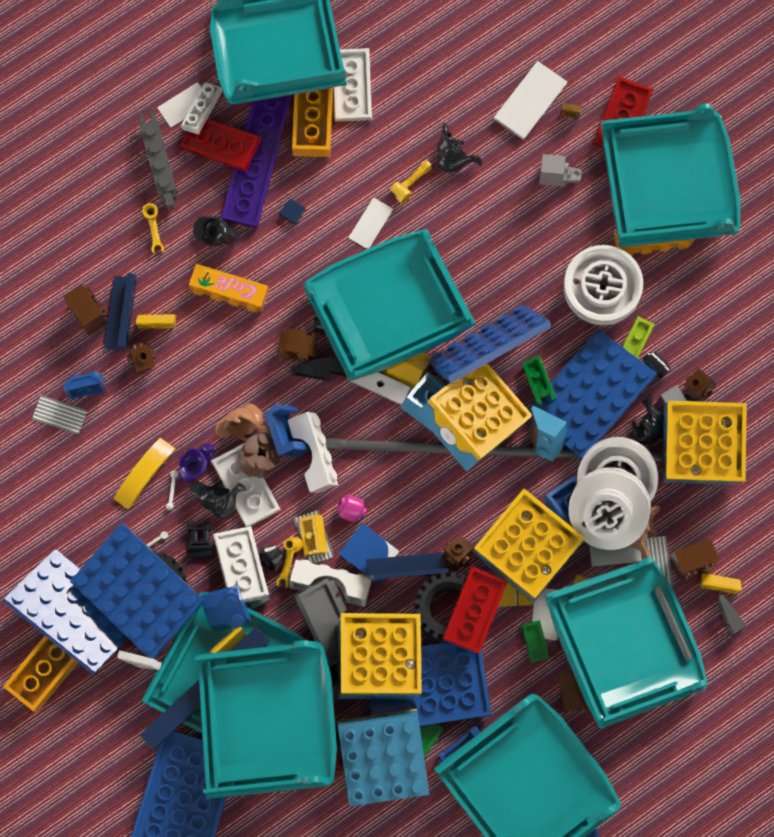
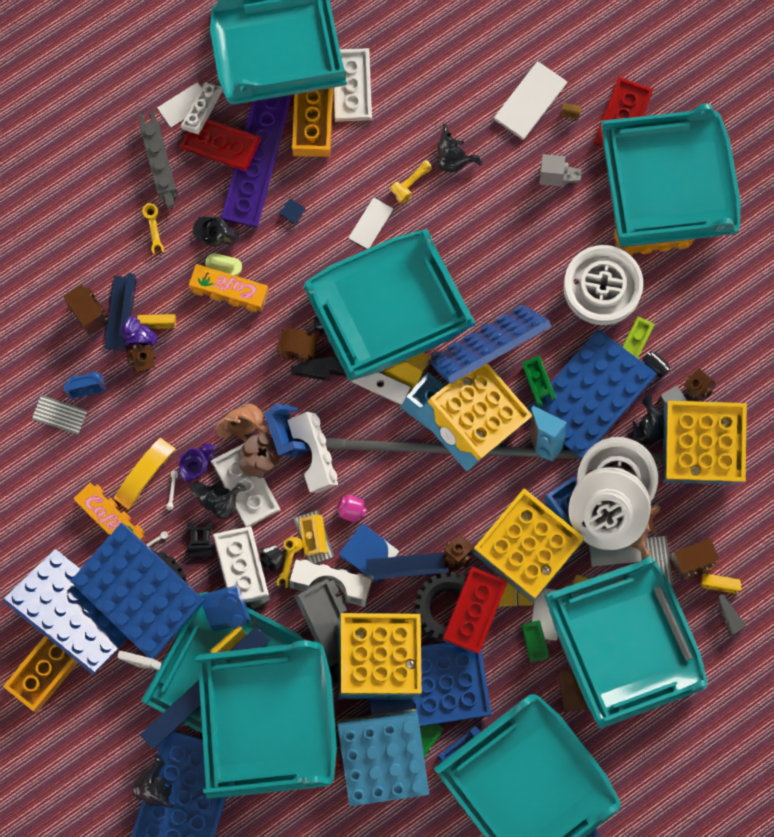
none -> light orange brick [73,483,146,542]
none -> dark purple hair [122,316,158,347]
none -> black piece [132,754,174,809]
none -> yellowish green piece [205,253,242,277]

